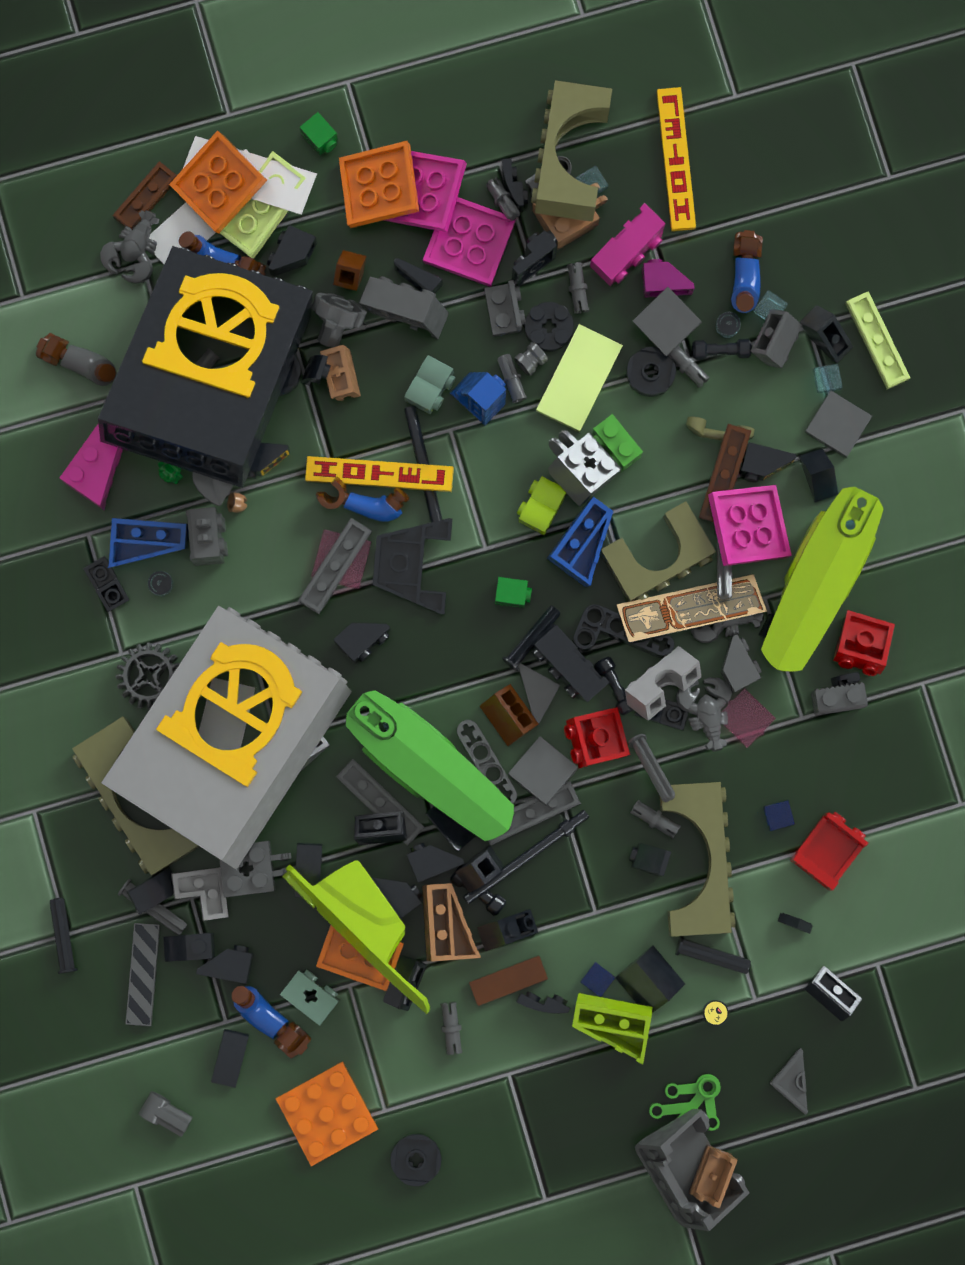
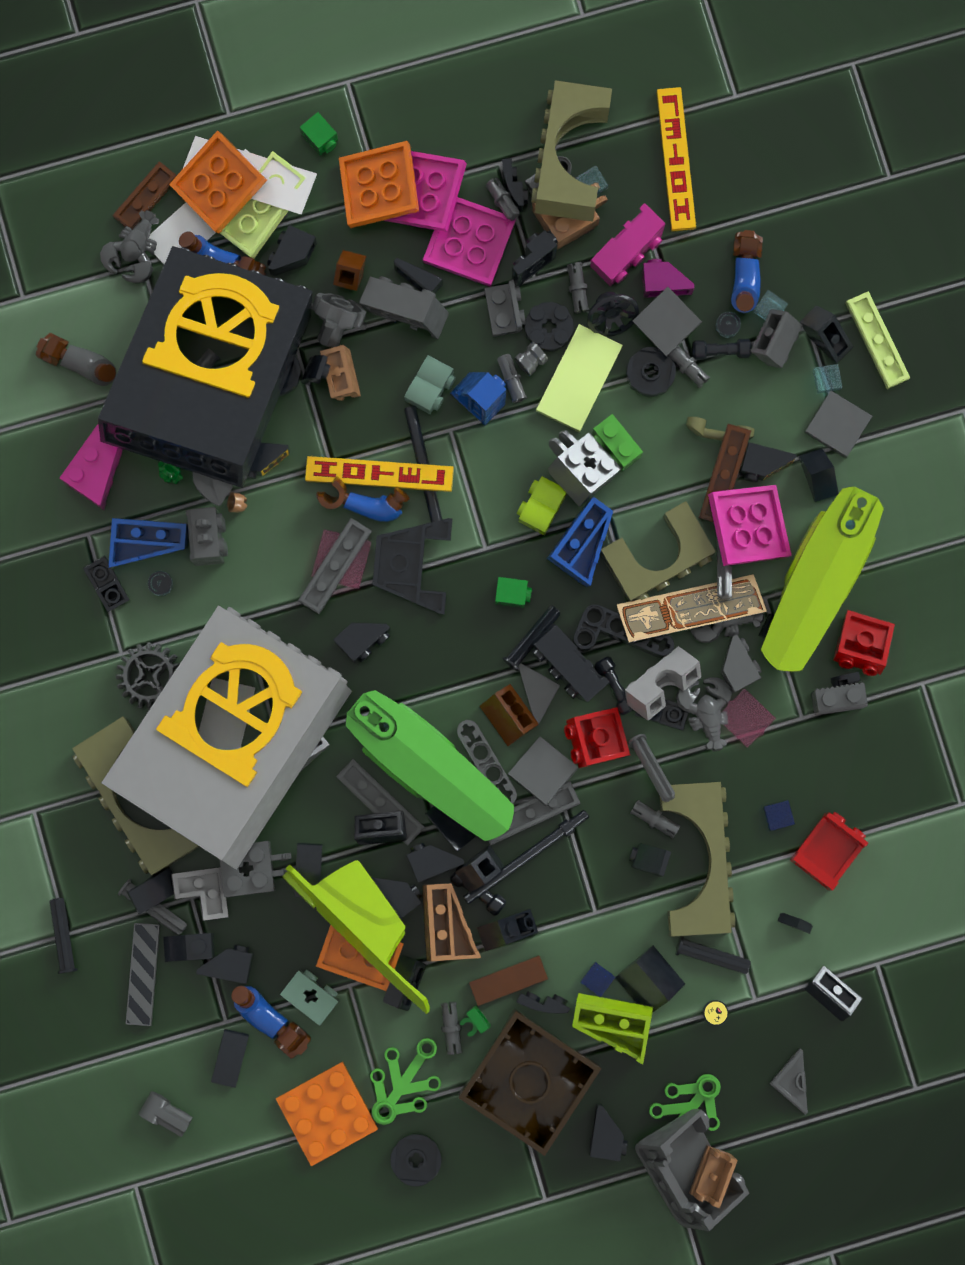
none -> bright green plant [370,1038,441,1125]
none -> green tile [459,1005,491,1037]
none -> dark brown piece [459,1008,601,1156]
none -> black wheel [587,292,639,336]
none -> black slope [589,1103,628,1161]

